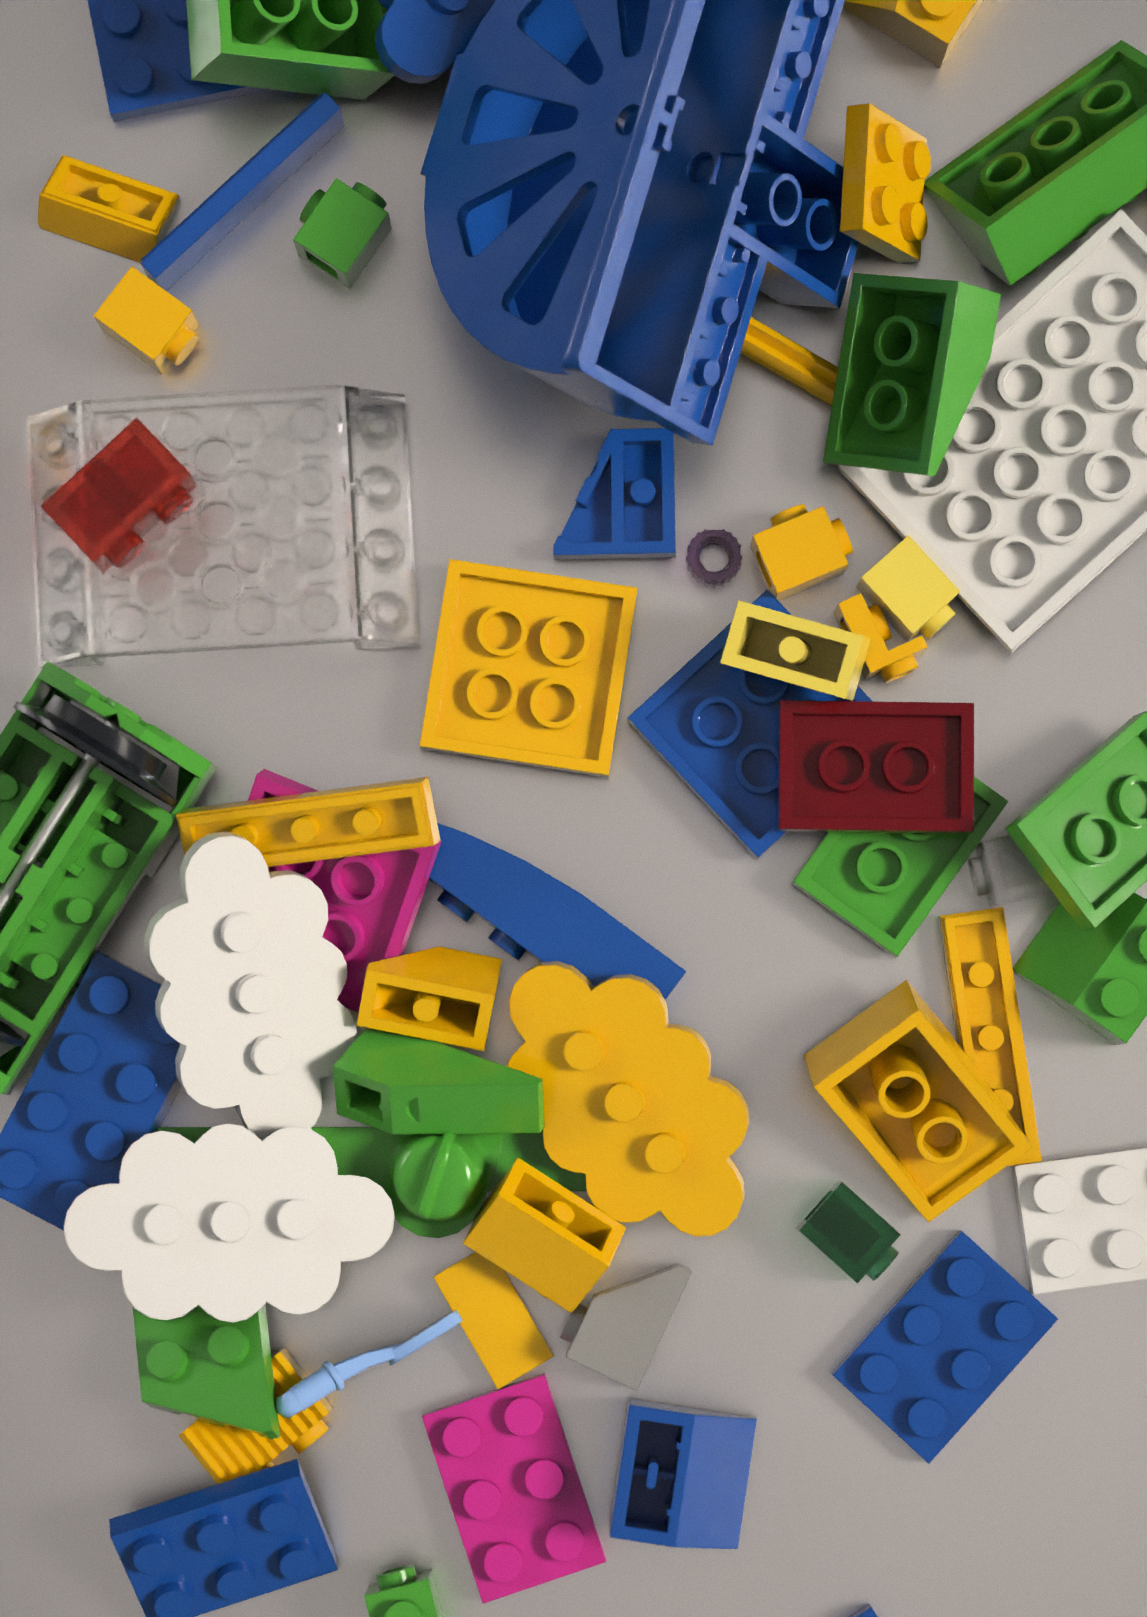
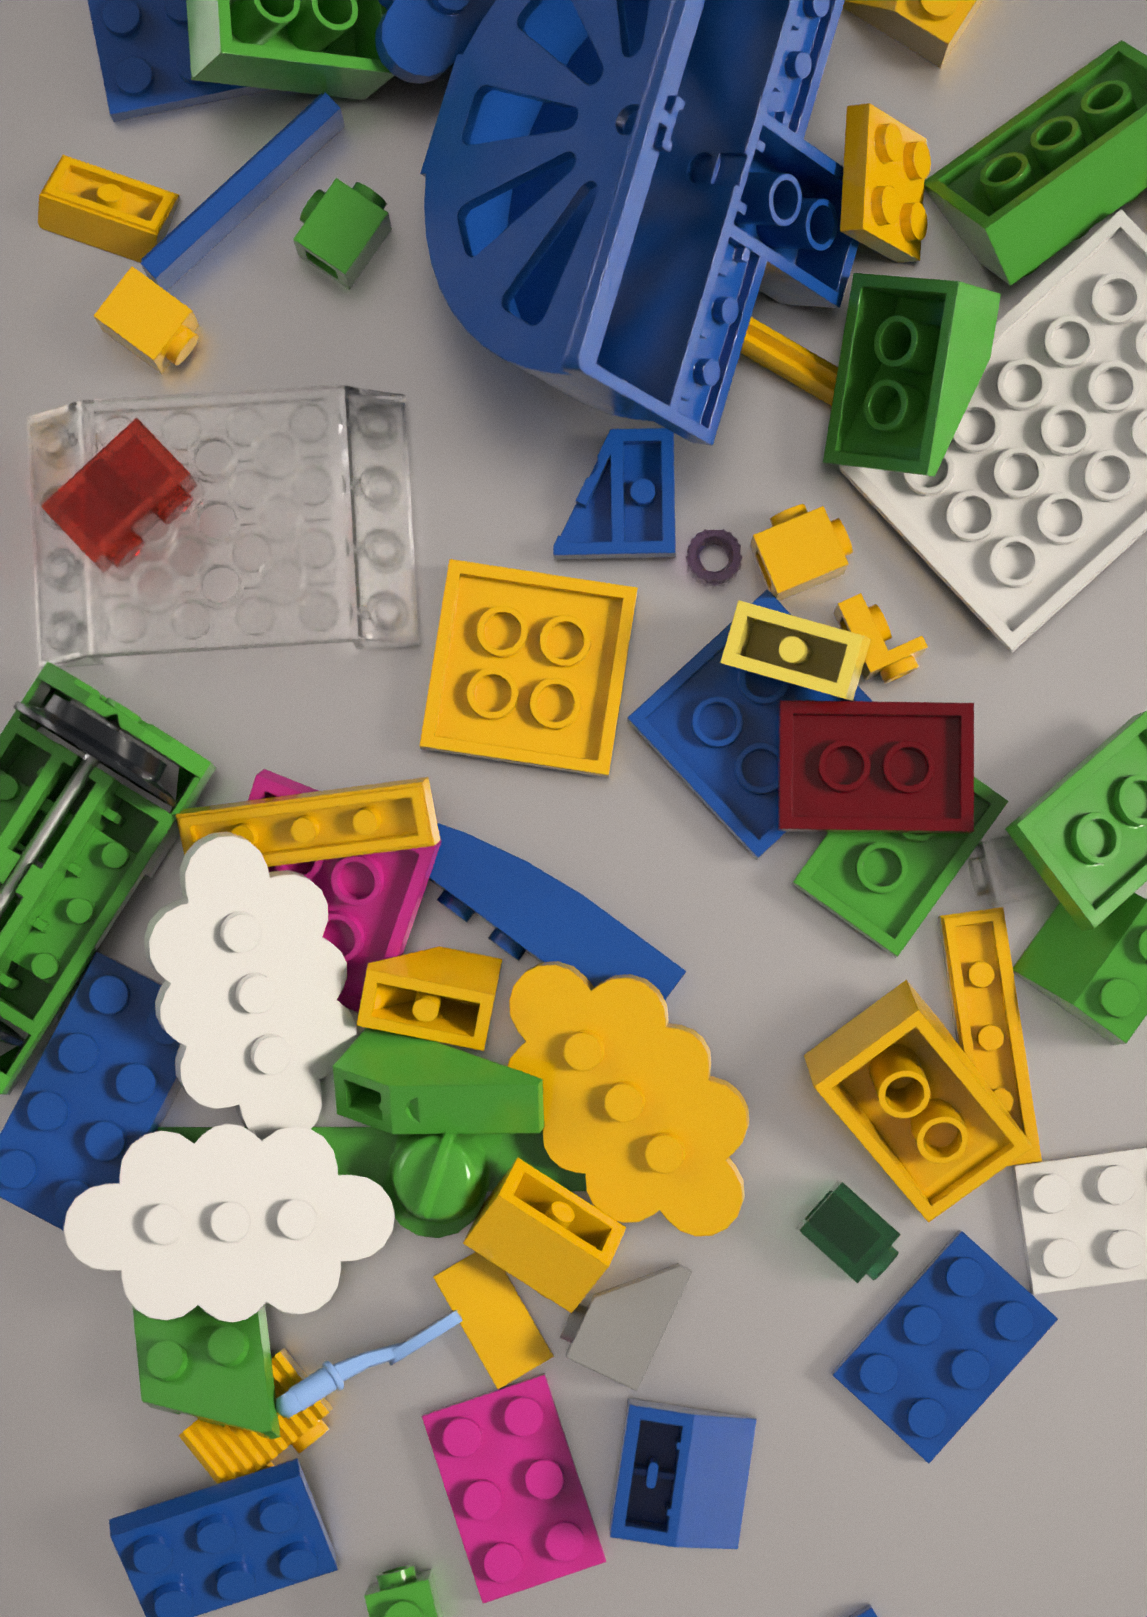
light yellow brick [856,535,960,642] -> none

